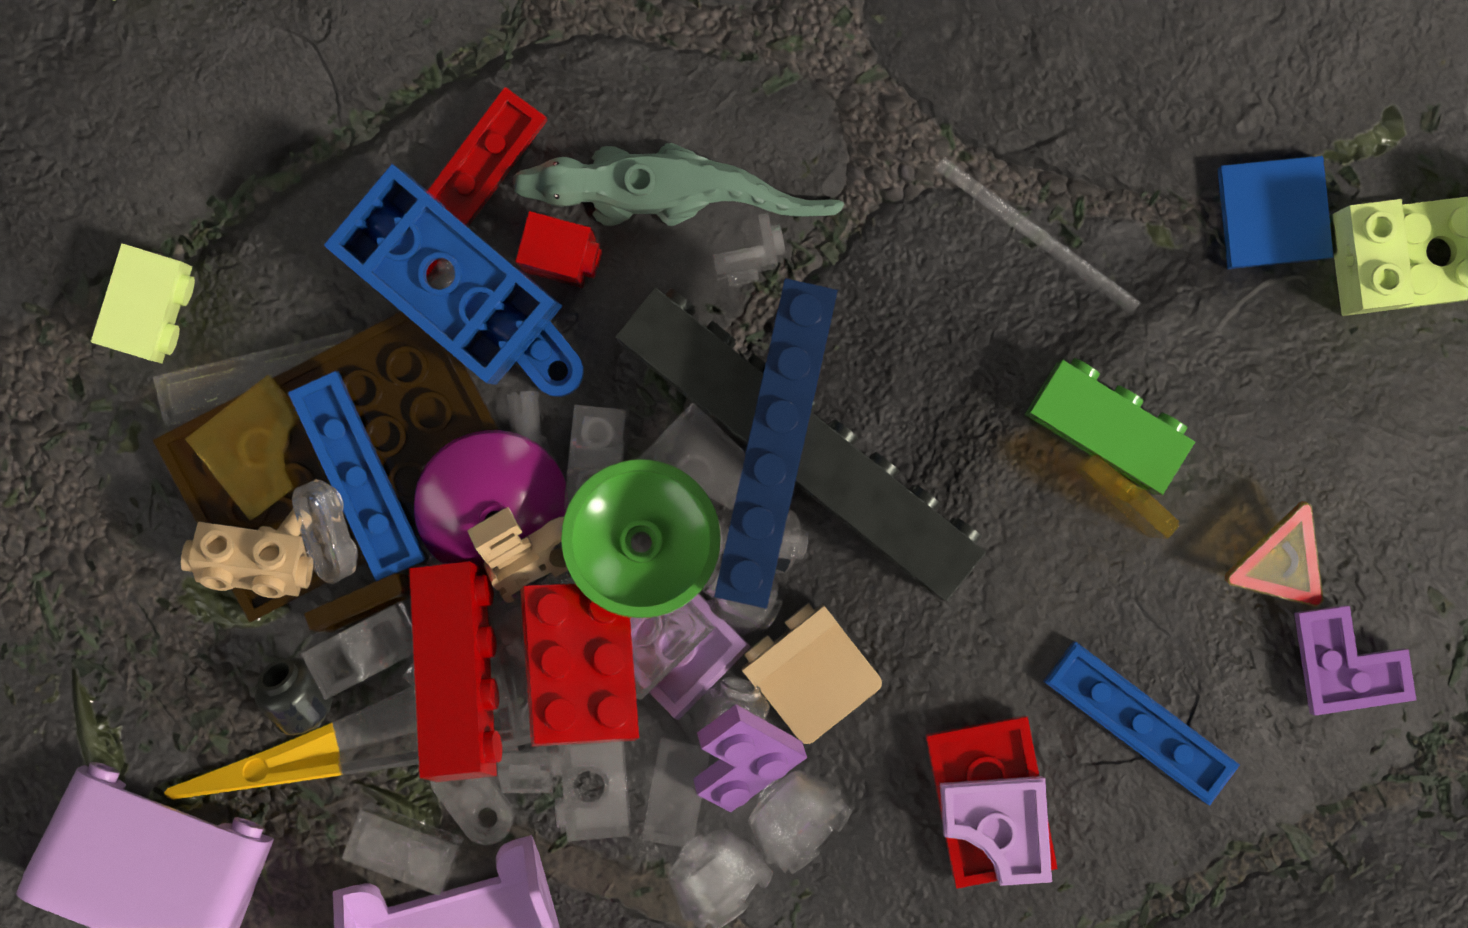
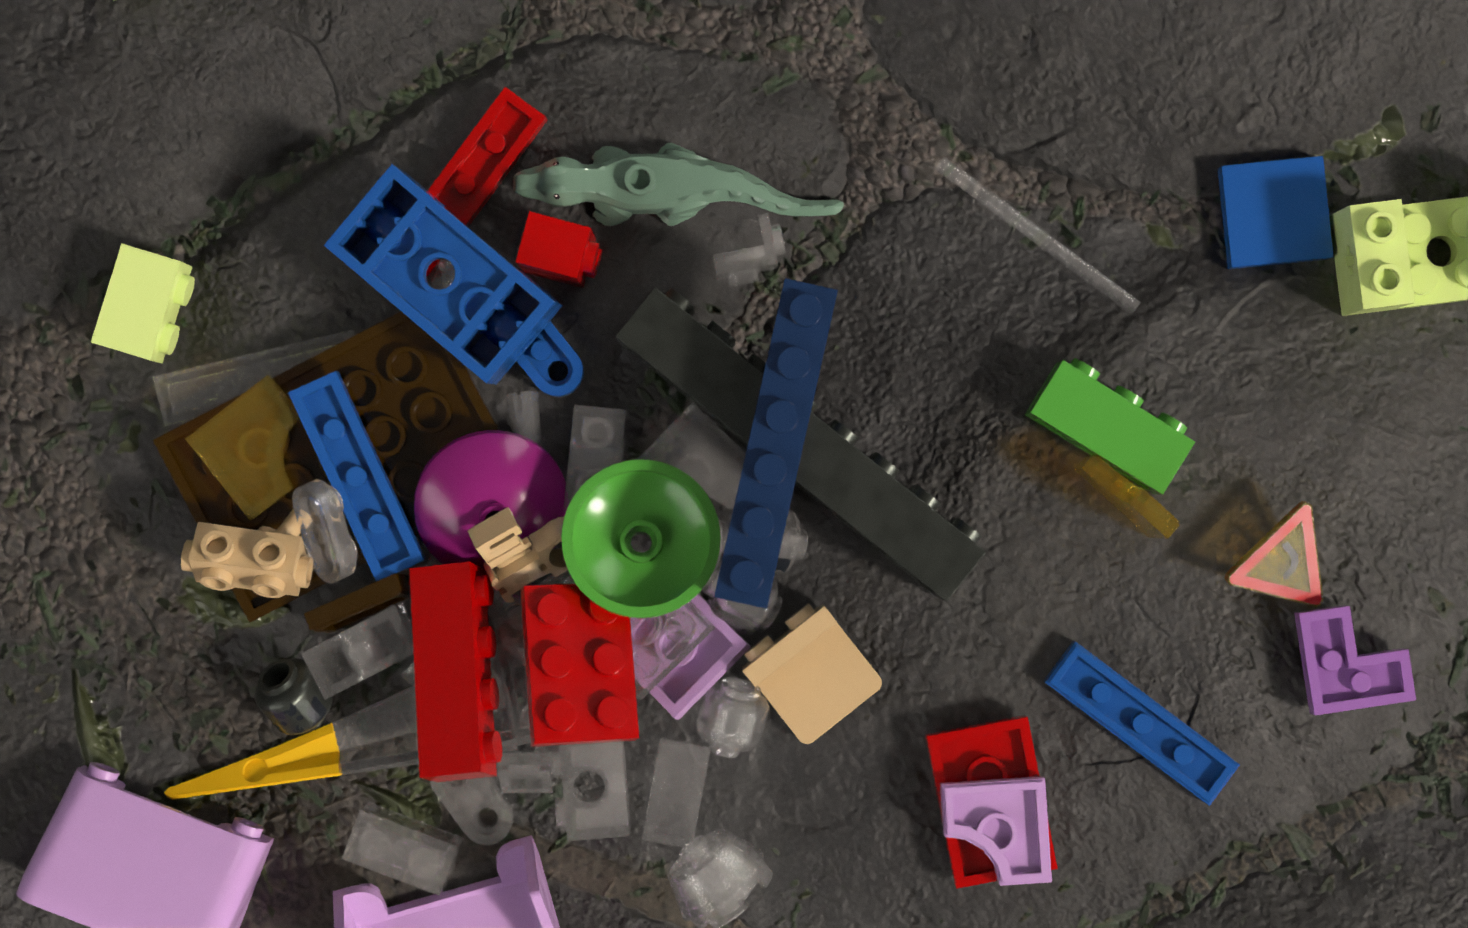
medium lavender plate [693,704,807,812] -> none
clear cone [748,770,852,874] -> none

